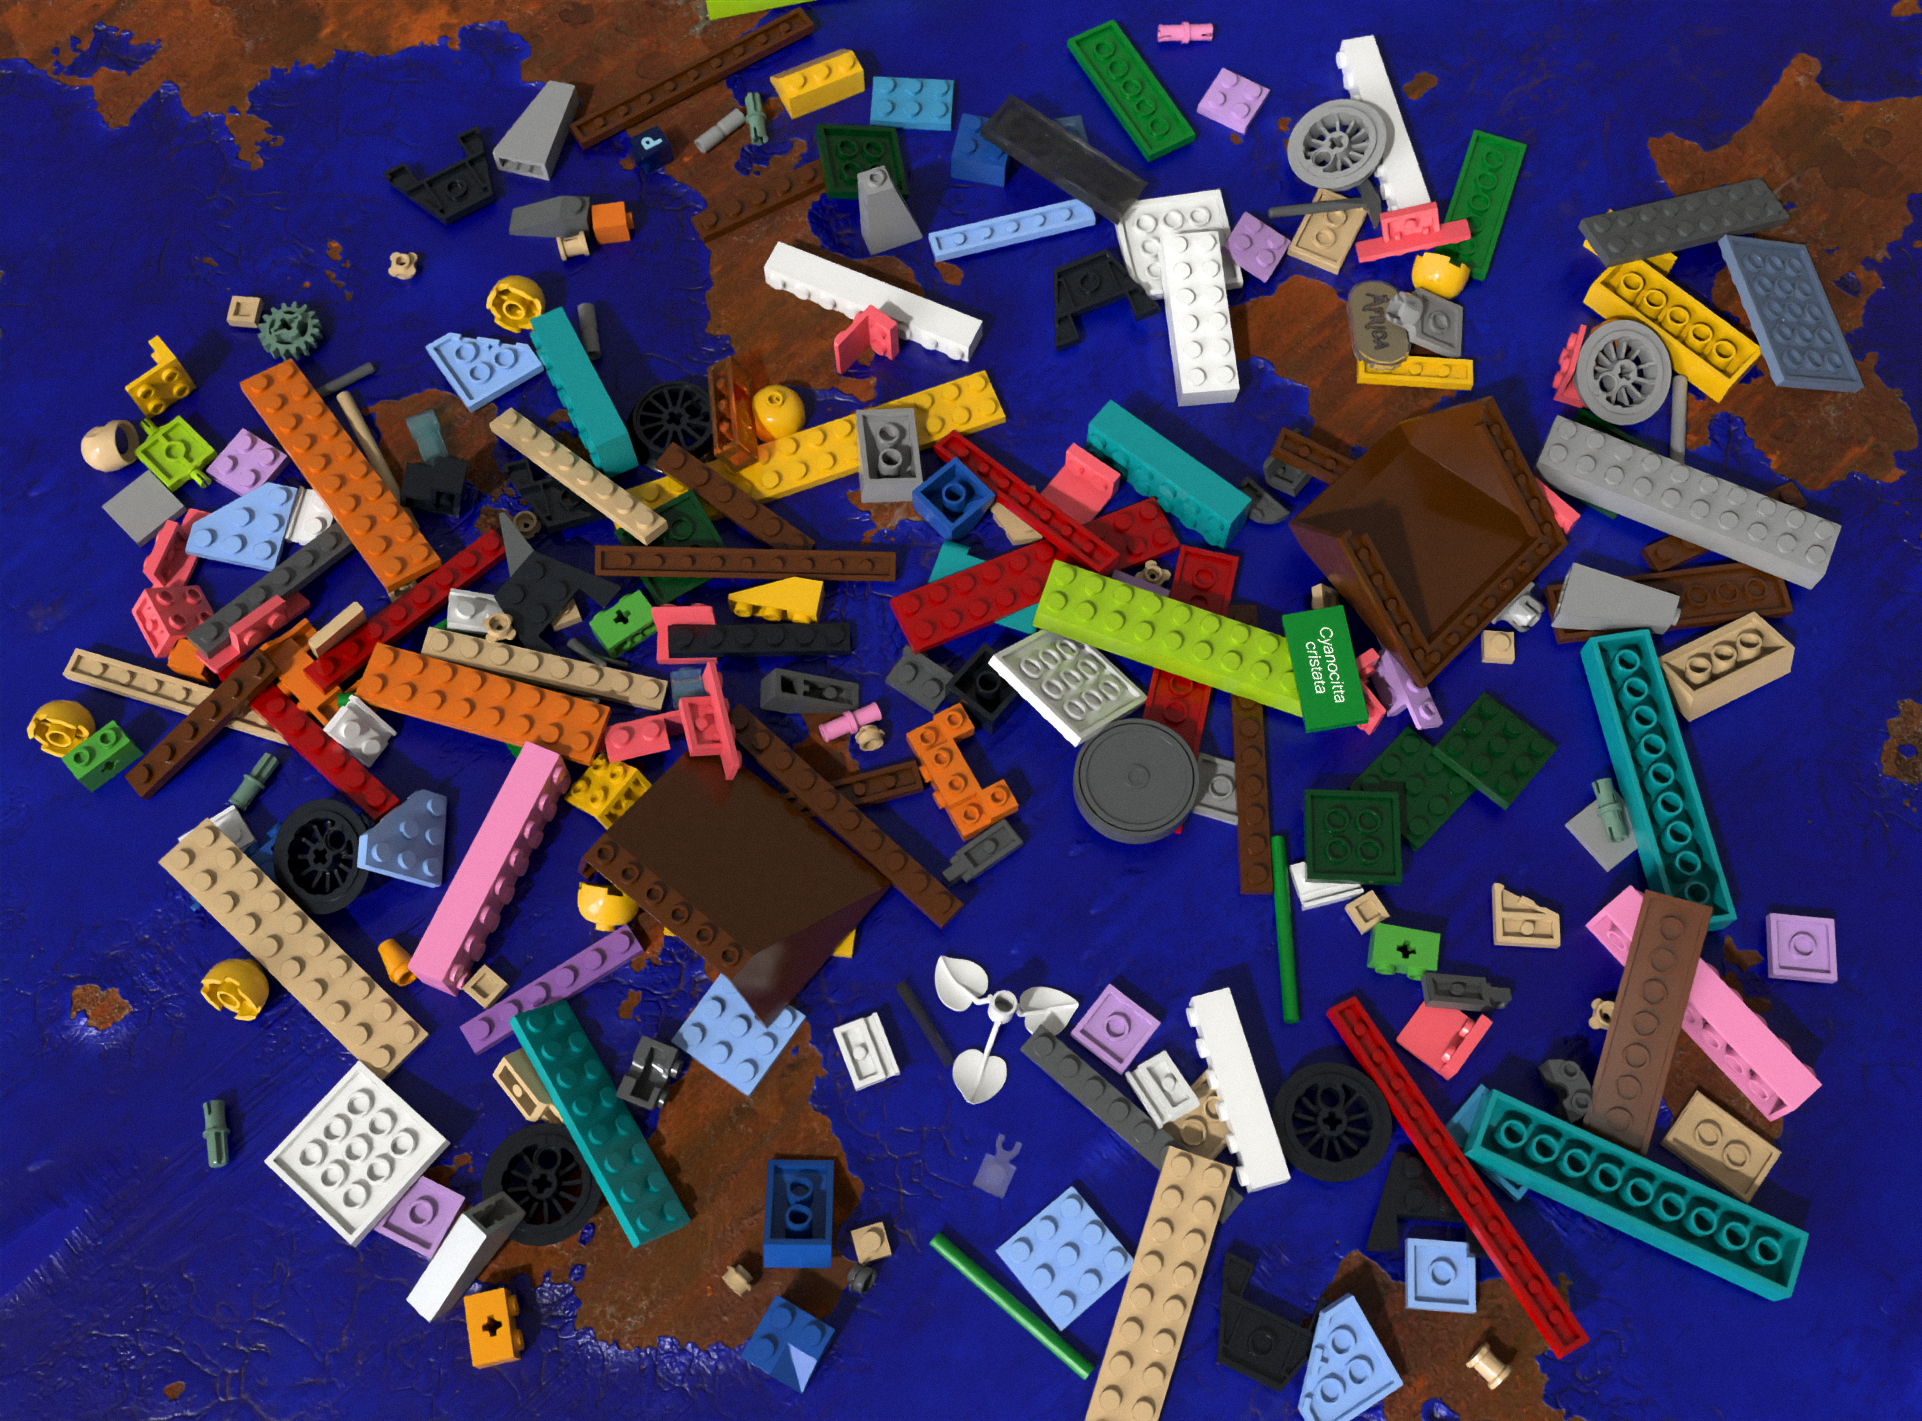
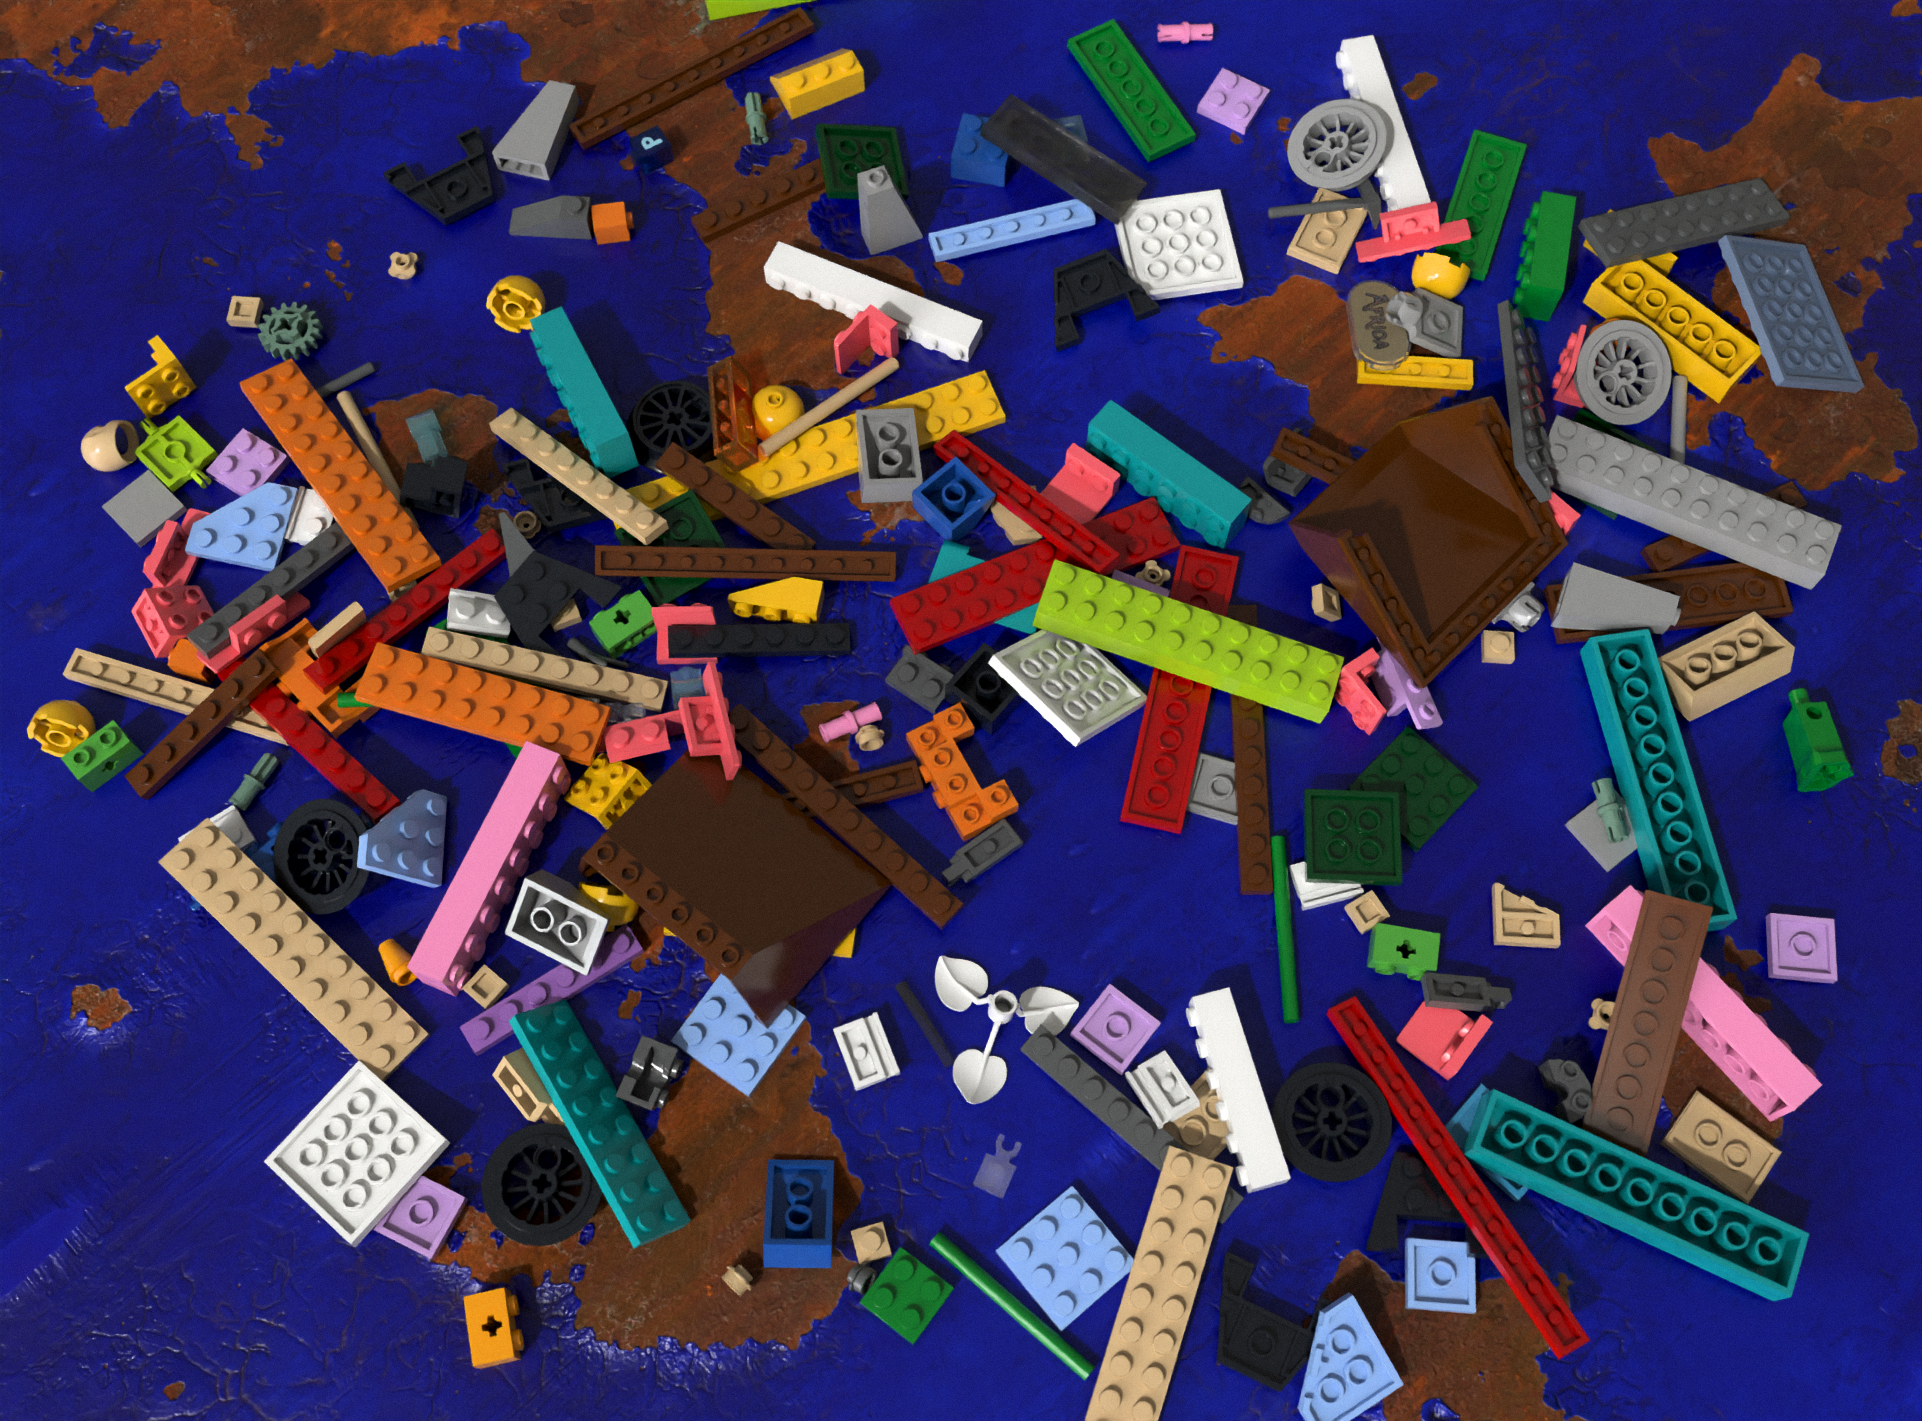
yellow cylinder [200,959,269,1021] -> none
sand green axle [203,1100,230,1168] -> none
white plate [323,695,397,768] -> none
slope [406,1191,526,1323] -> none
light blue plate [425,332,544,413] -> none
tan plate [483,613,516,644] -> none
tan bush [556,231,590,261] -> none
light grey piece [578,303,601,360] -> none
light grey piece [695,109,746,154] -> none
blue slope [740,1294,837,1395] -> none
dark grey slope [760,668,859,714] -> none
dark azure plate [870,77,954,131] -> none
dark grey brick [1073,718,1199,844] -> none
white brick [1158,231,1240,407] -> none
lavender plate [1221,211,1291,283] -> none
green tile [1282,605,1369,734] -> none
dark green plate [1431,692,1558,811] -> none
tan bush [1466,1342,1513,1390] -> none
none -> light grey slope [504,869,611,976]
none -> clear plate [599,702,646,726]
none -> tan piece [758,357,899,457]
none -> green plate [860,1247,954,1345]
none -> dark grey plate [1497,300,1554,503]
none -> green brick [1512,191,1576,322]
none -> green piece [1782,688,1855,792]

